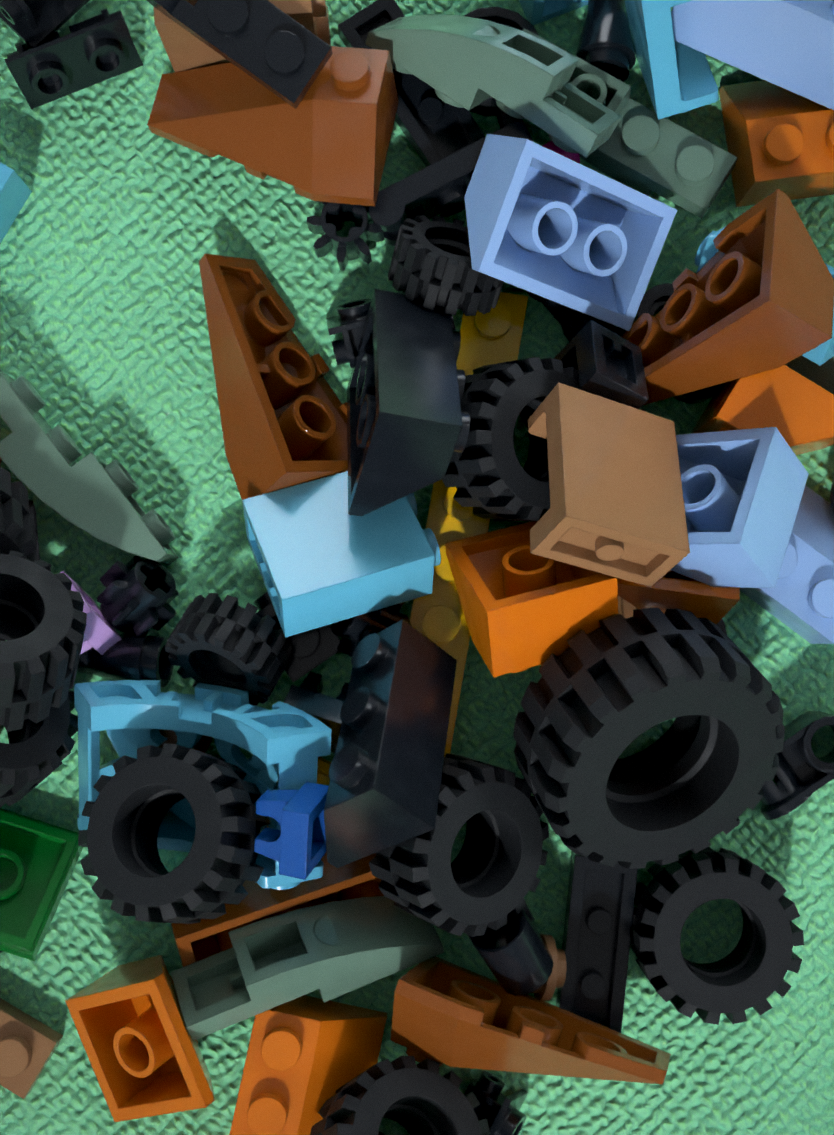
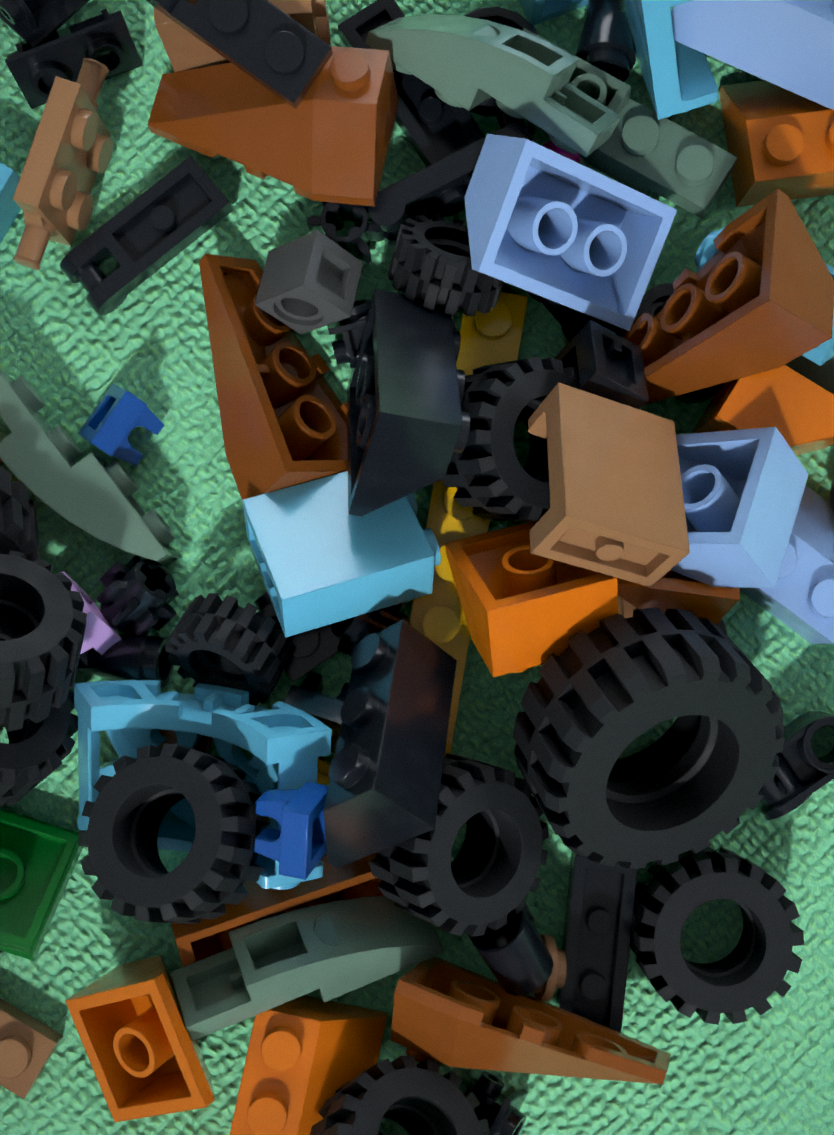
none -> medium nougat plate [13,58,113,270]
none -> black plate [60,156,233,316]
none -> blue tile [78,383,164,466]
none -> dark grey brick [255,230,363,334]

